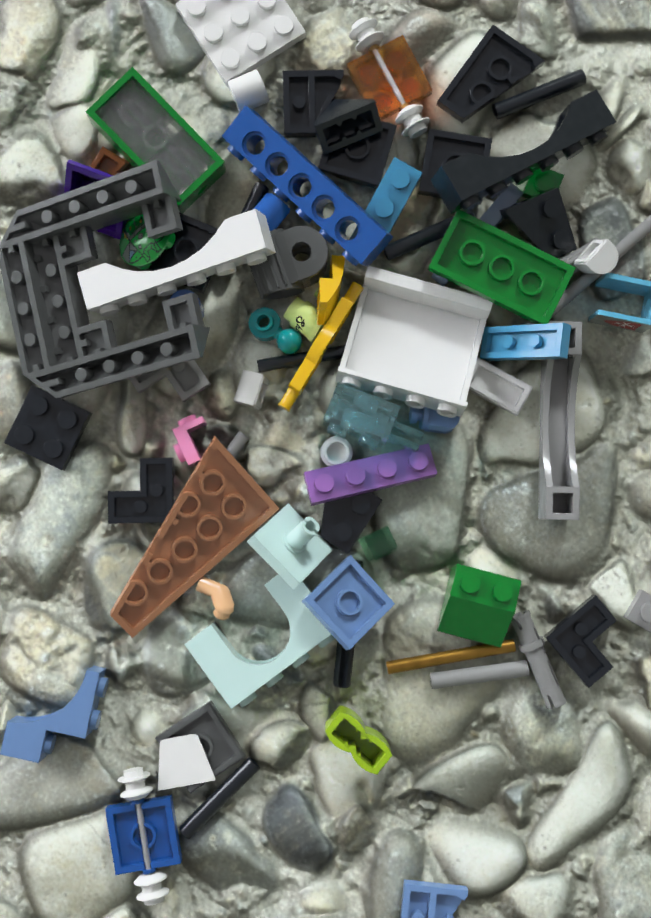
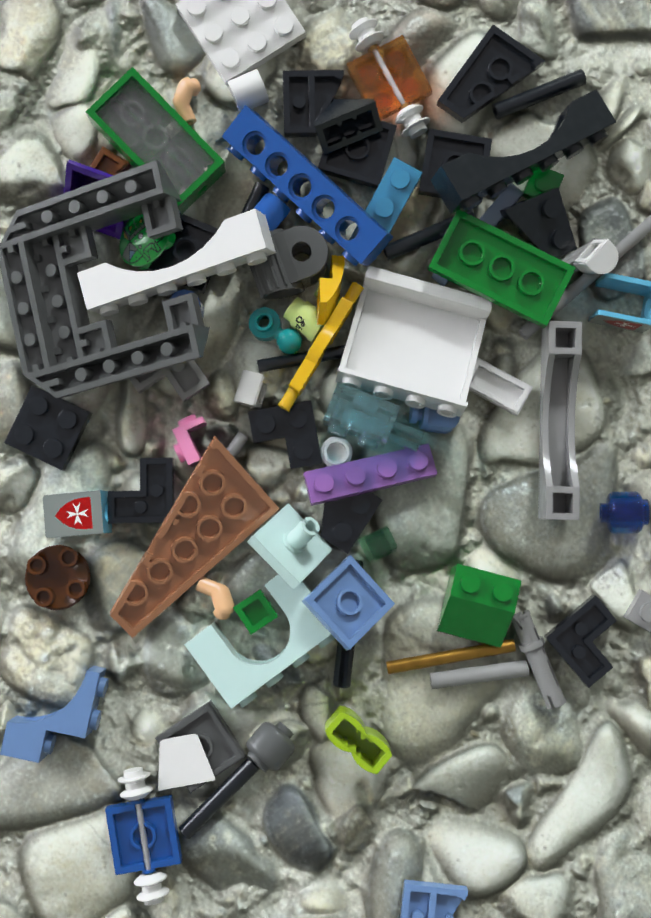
dark azure plate [480,323,571,361] -> none
none -> reddish brown dish [25,545,90,610]
none -> piece [43,490,113,538]
none -> light nougat arm [173,77,201,126]
none -> green plate [233,589,279,635]
none -> dark grey head [246,721,295,773]
none -> black plate [248,400,322,469]
none -> clear blue head [599,491,650,534]

